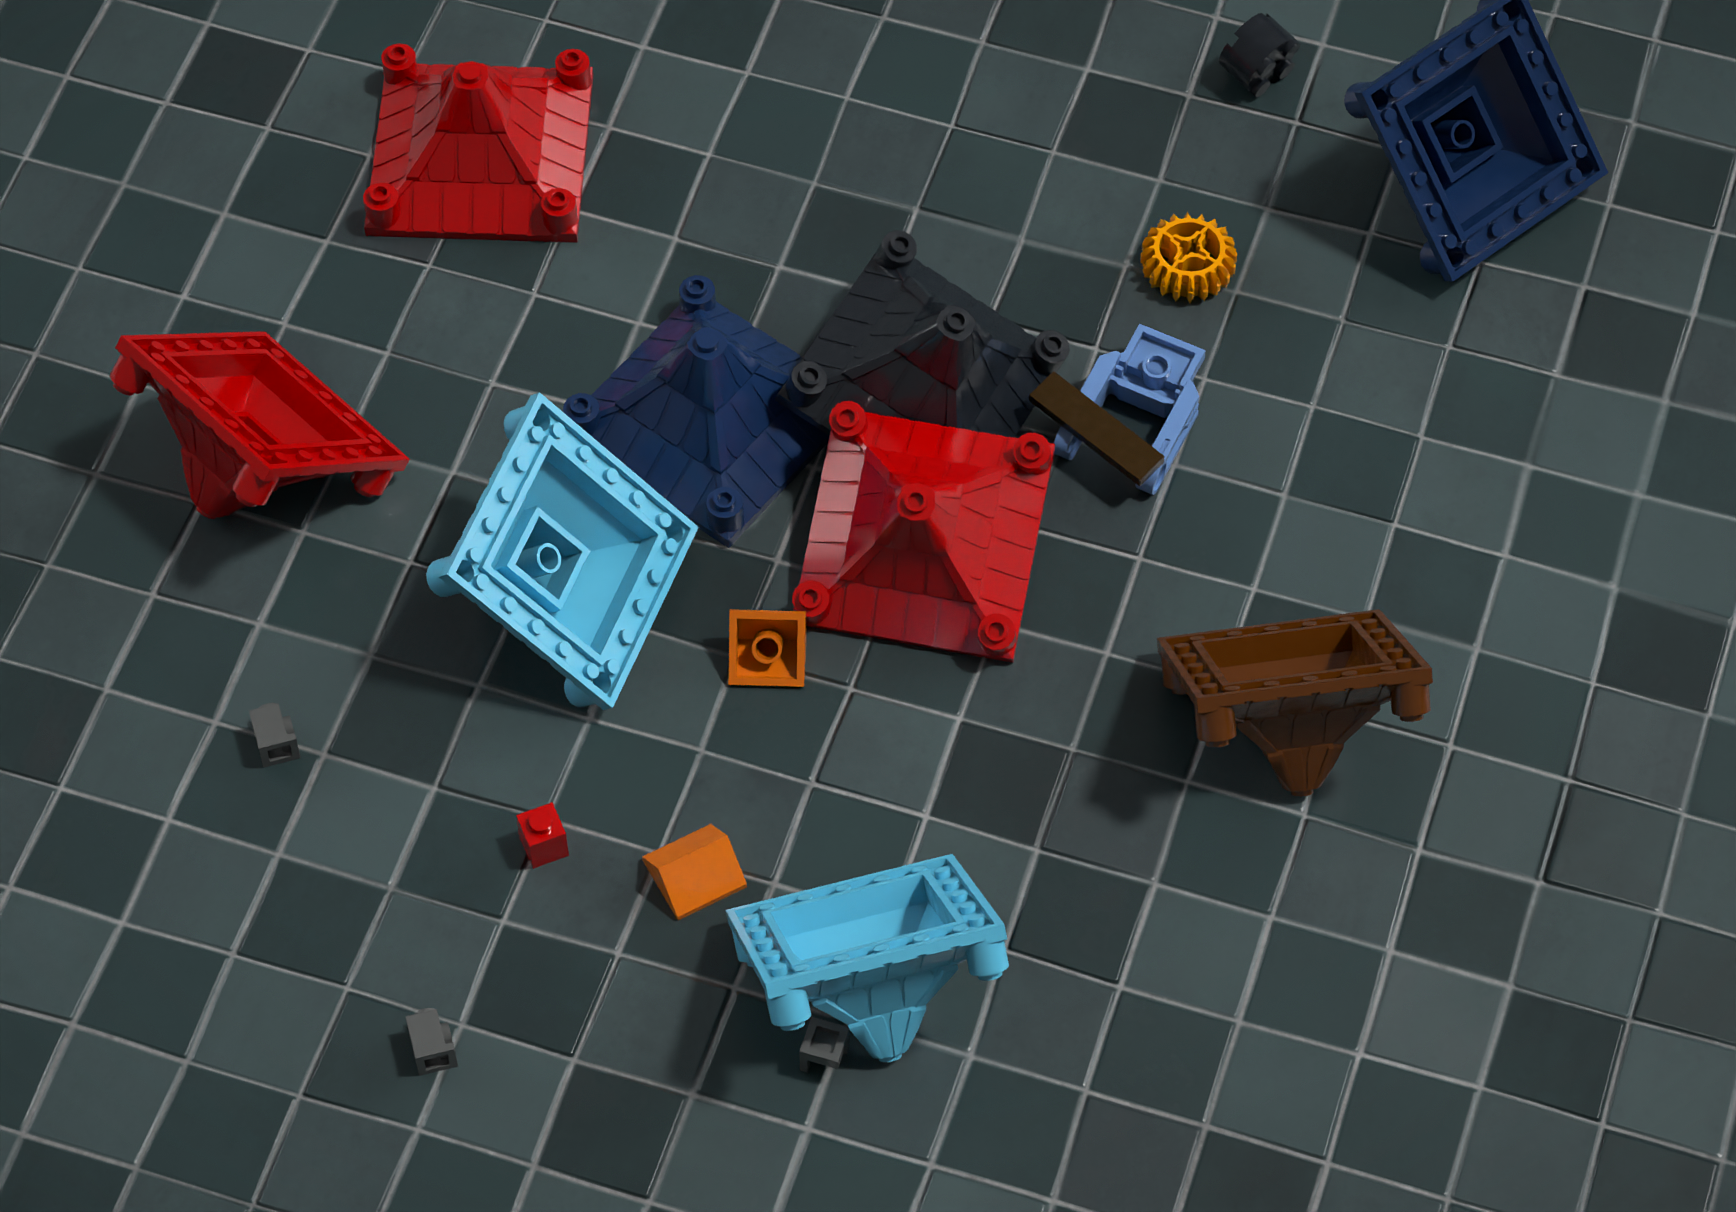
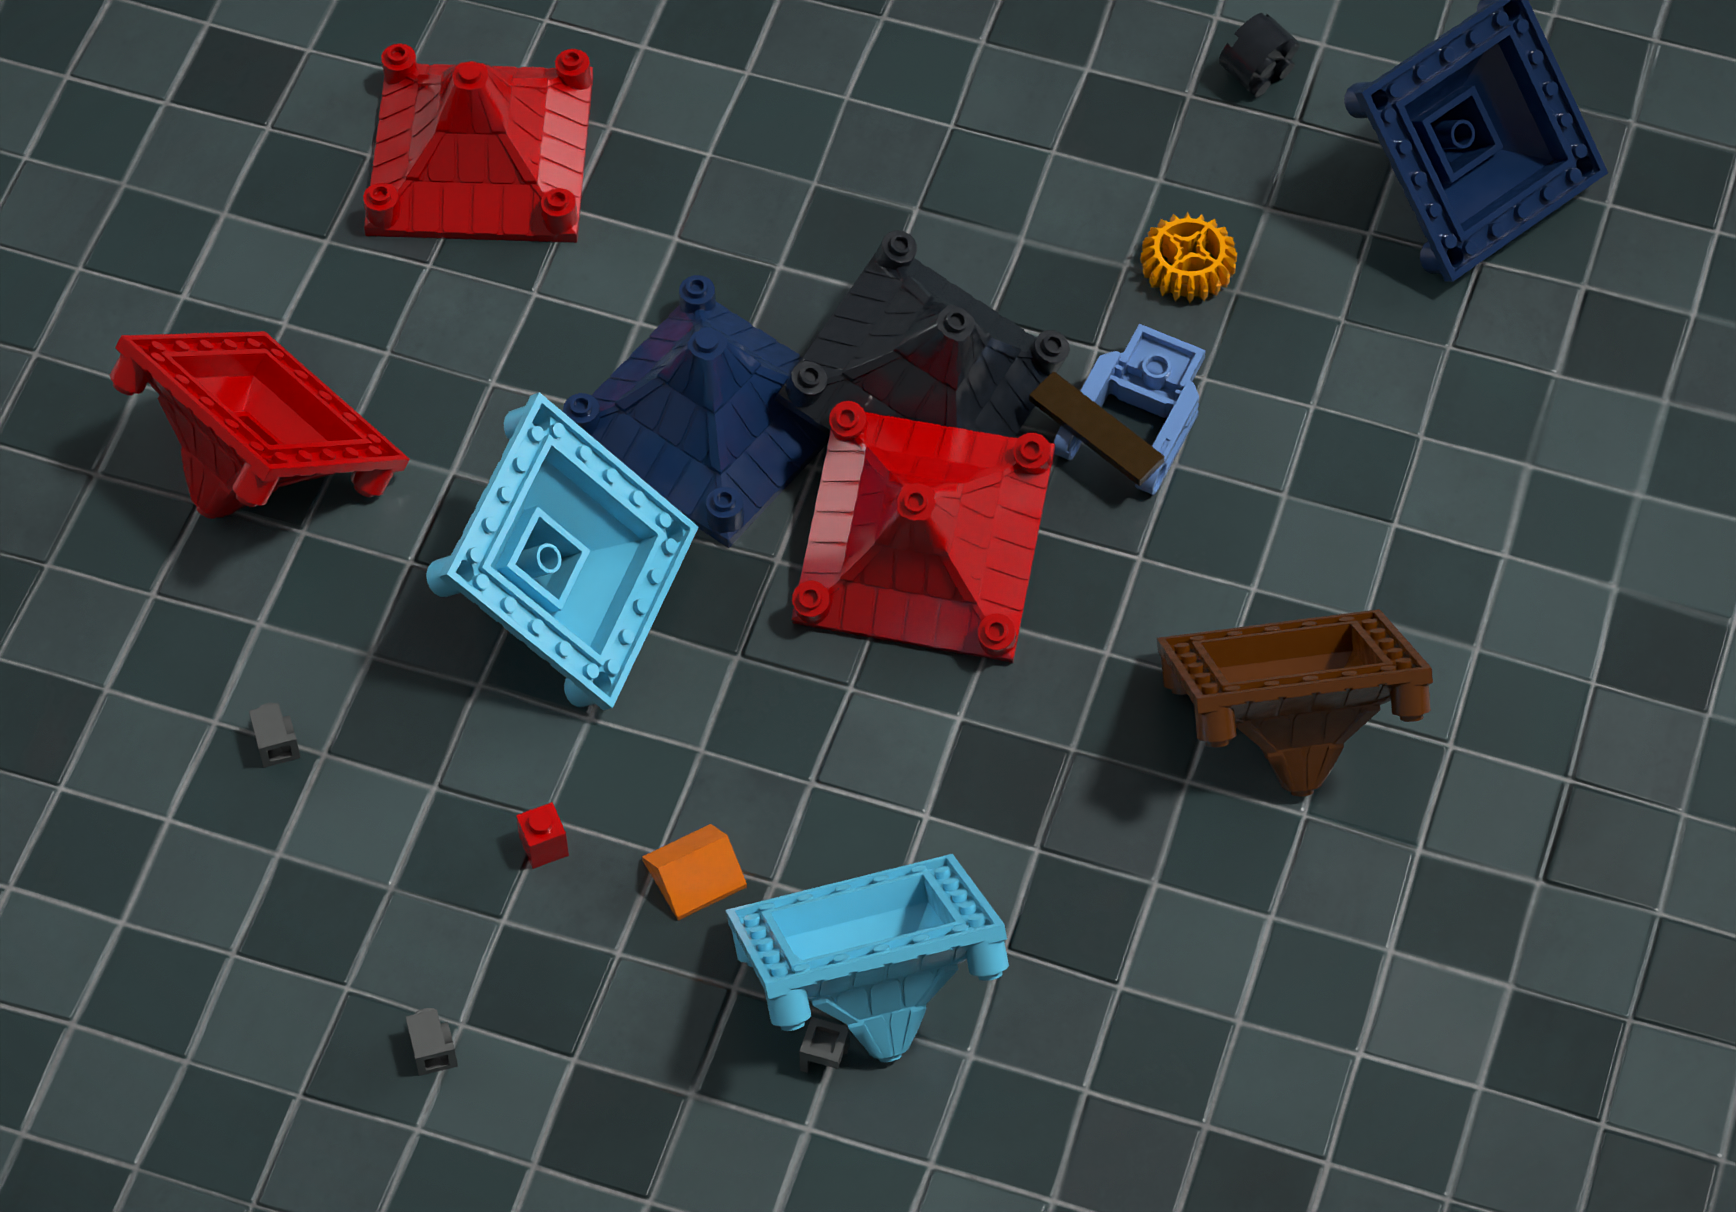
orange slope [728,609,807,687] -> none

